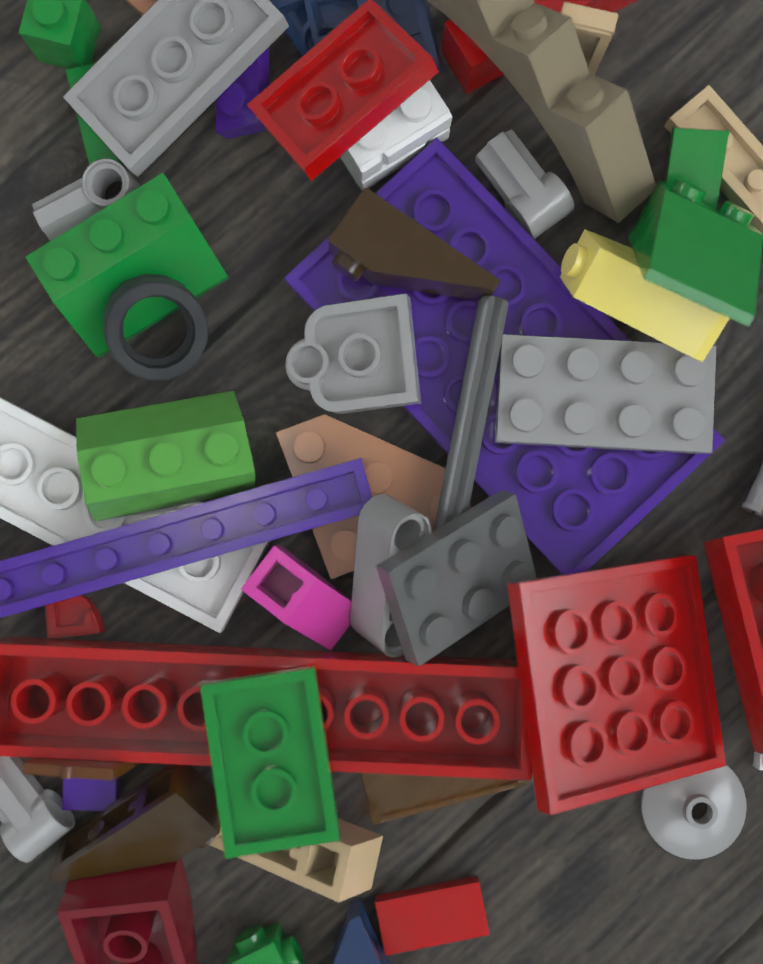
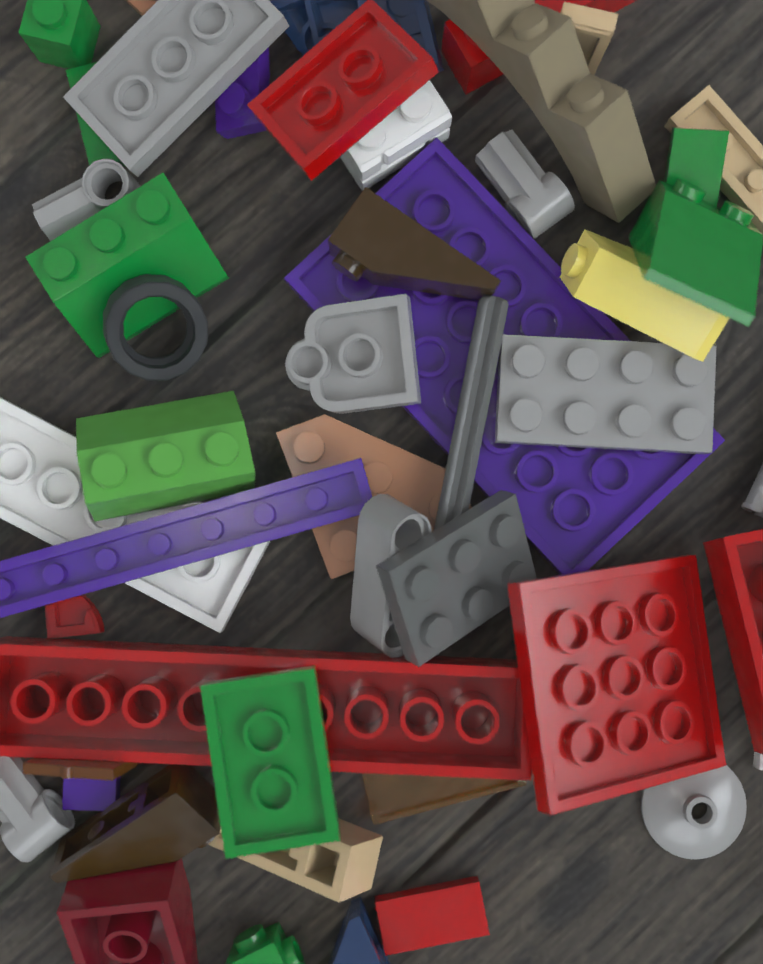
dark pink slope [241,544,352,651] -> none

